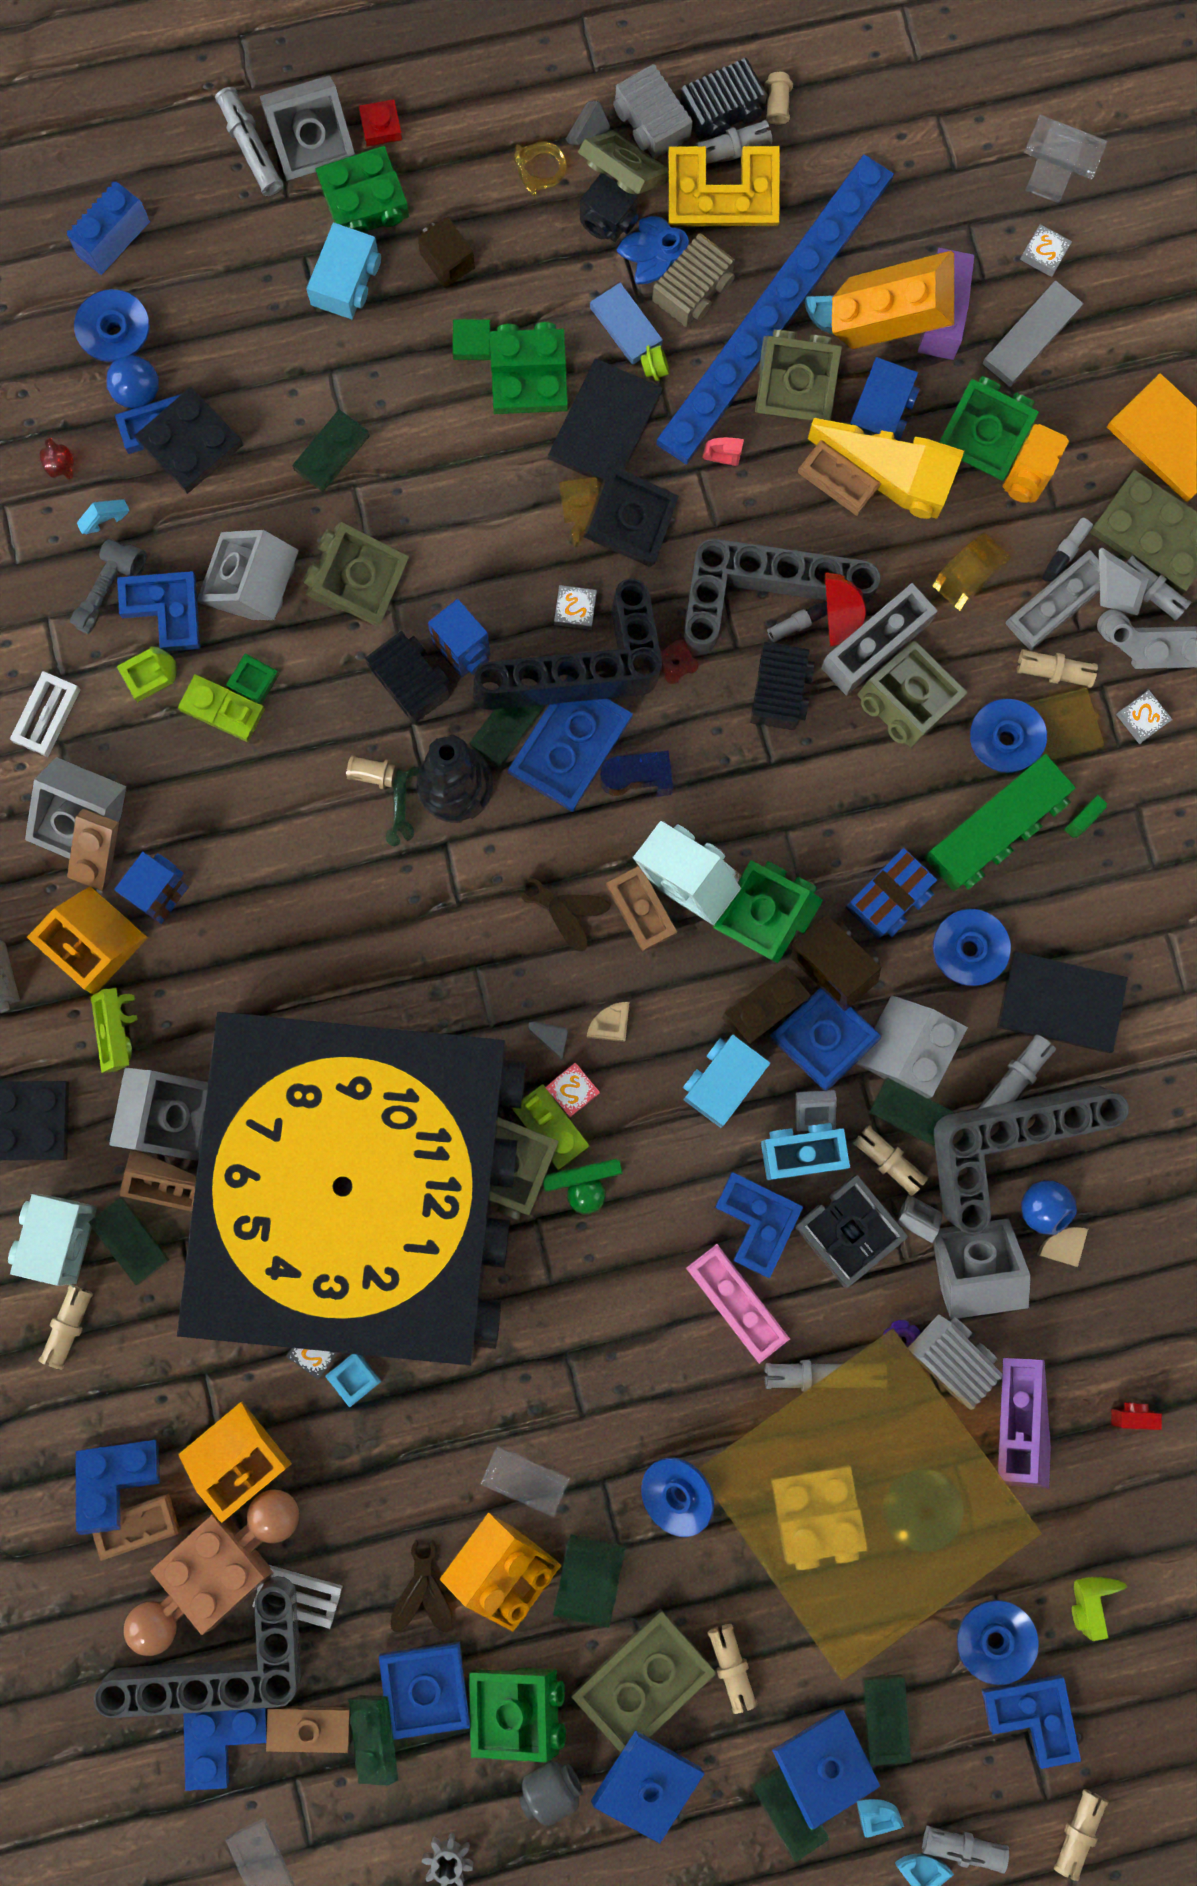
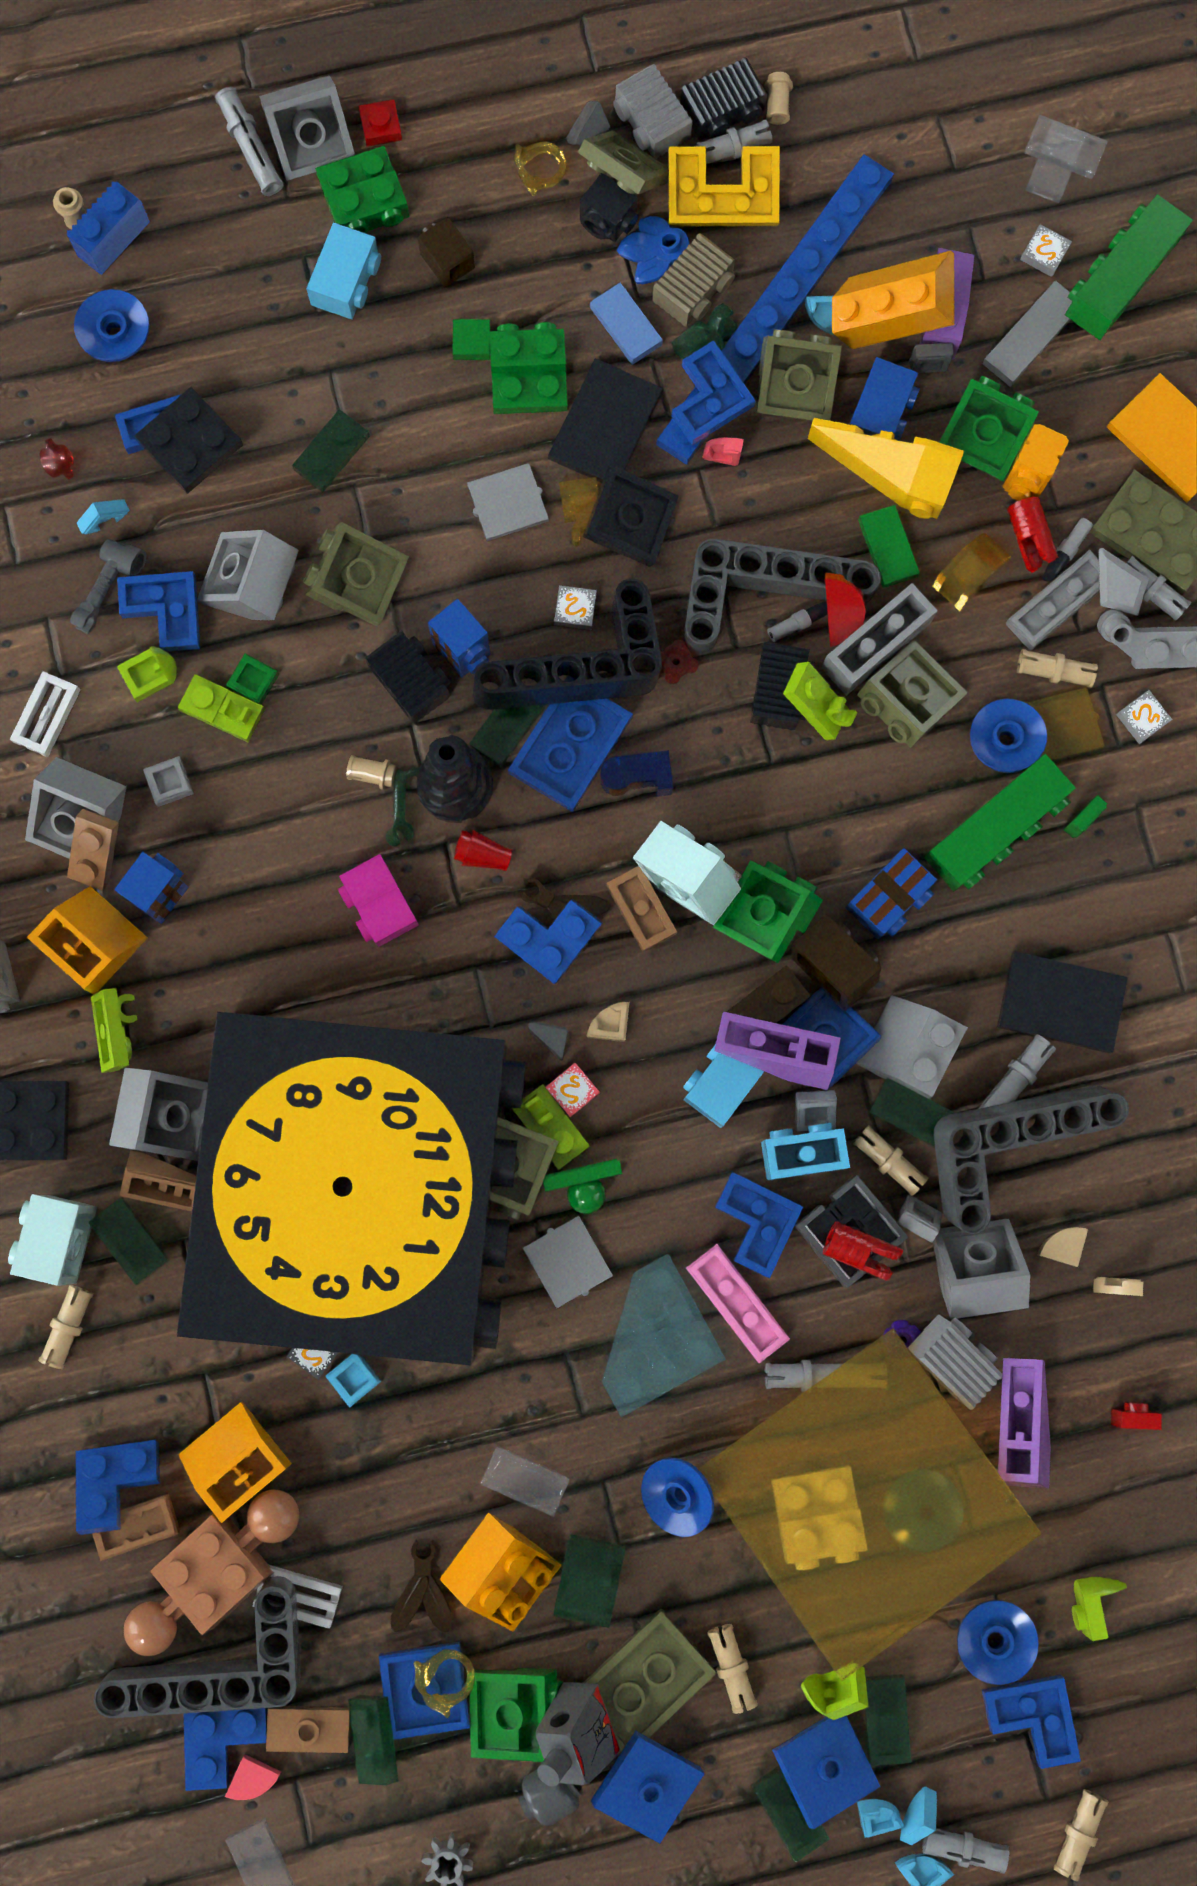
blue piece [106,355,159,409] -> none
lime plate [641,345,670,381] -> none
medium nougat plate [798,440,881,516] -> none
blue dish [933,909,1011,986] -> none
blue piece [1021,1180,1077,1235] -> none
none -> tan pin [53,187,87,230]
none -> light grey tile [143,756,194,807]
none -> coral tile [225,1754,282,1800]
none -> dark pink brick [338,854,419,947]
none -> clear yellow piece [414,1649,475,1718]
none -> red cone [453,829,513,871]
none -> light grey piece [467,463,549,541]
none -> blue plate [494,899,603,984]
none -> light grey piece [523,1216,613,1308]
none -> dark grey torso [536,1682,621,1786]
none -> clear light blue plate [602,1253,726,1417]
none -> clear green plate [671,303,738,359]
none -> blue plate [671,340,756,445]
none -> medium lavender slope [714,1012,841,1090]
none -> lime plate [783,662,858,740]
none -> lime plate [801,1662,869,1720]
none -> red hinge [823,1221,904,1281]
none -> green tile [858,505,920,588]
none -> medium azure tile [900,1787,937,1845]
none -> dark grey tile [909,343,953,373]
none -> red hinge [1007,497,1058,573]
none -> green brick [1065,194,1193,341]
none -> tan tile [1093,1277,1143,1296]

